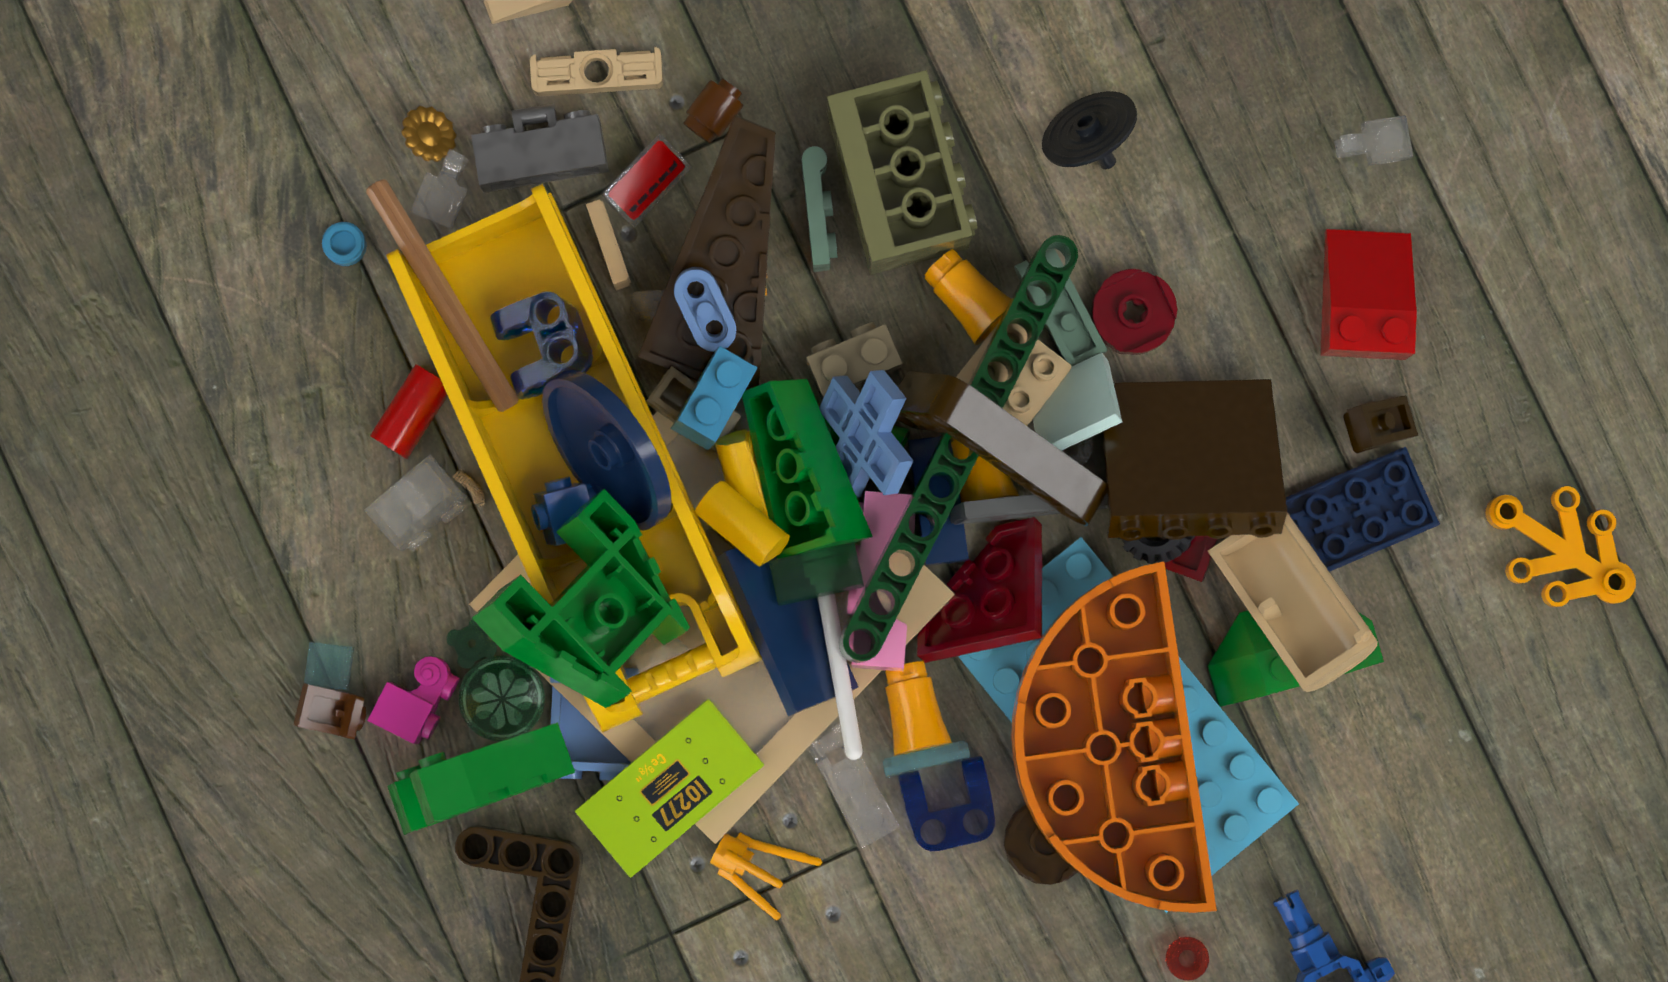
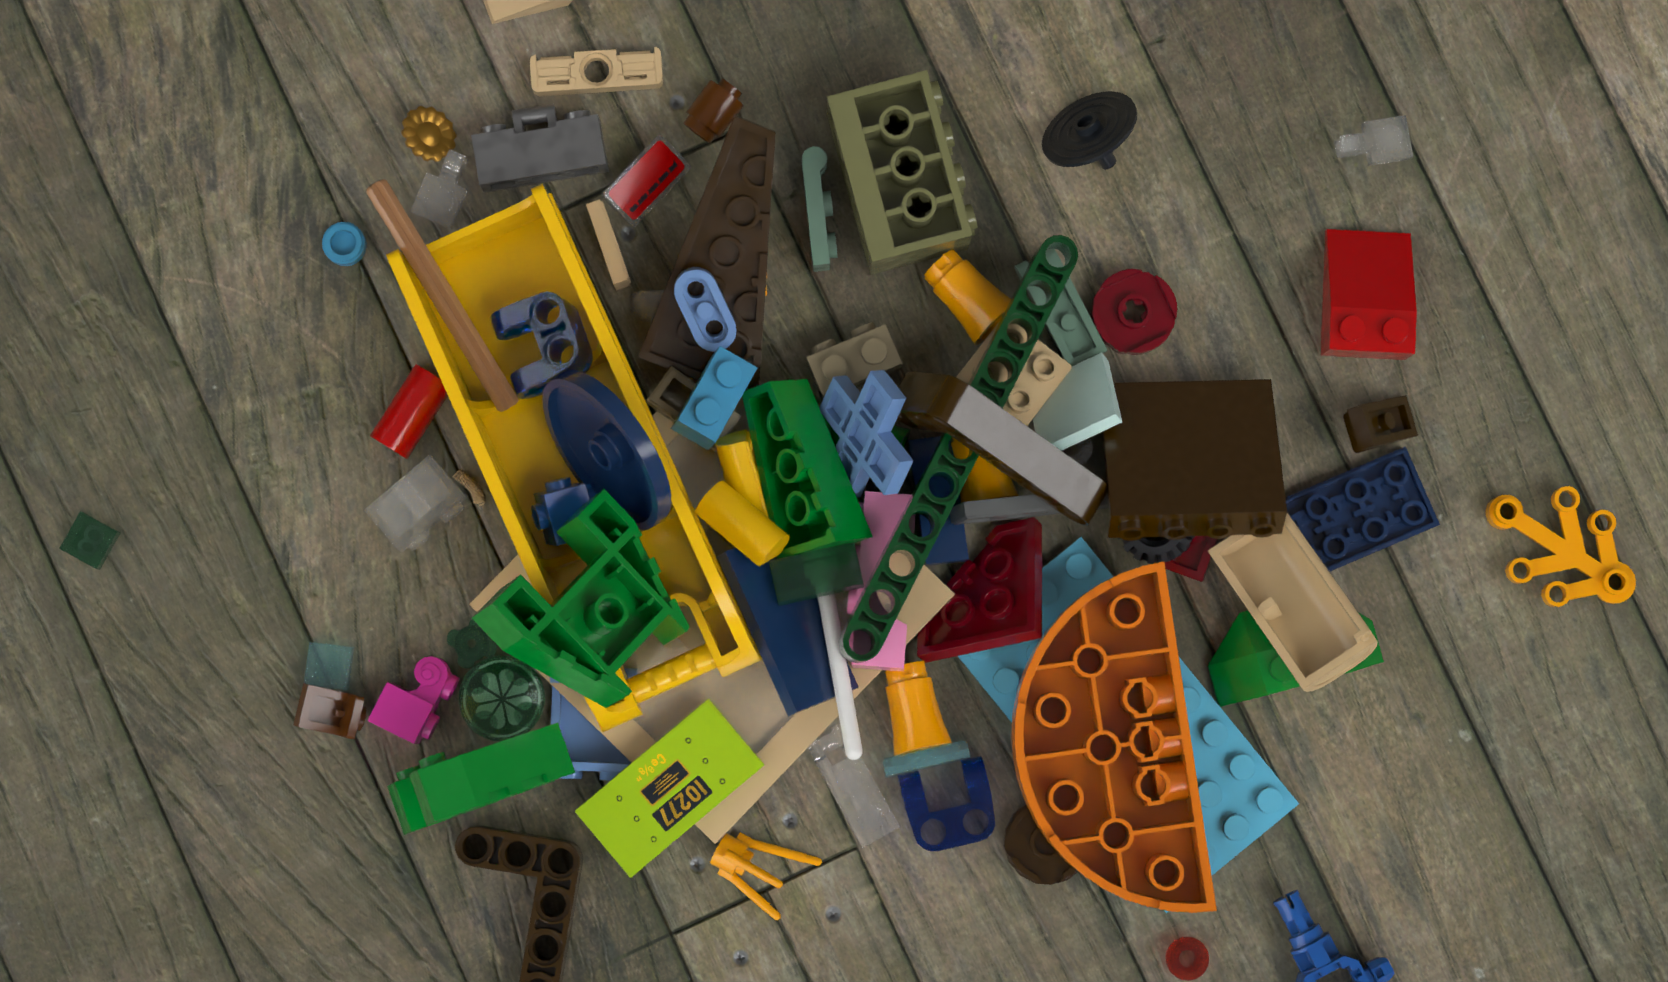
none -> clear green tile [59,511,121,570]

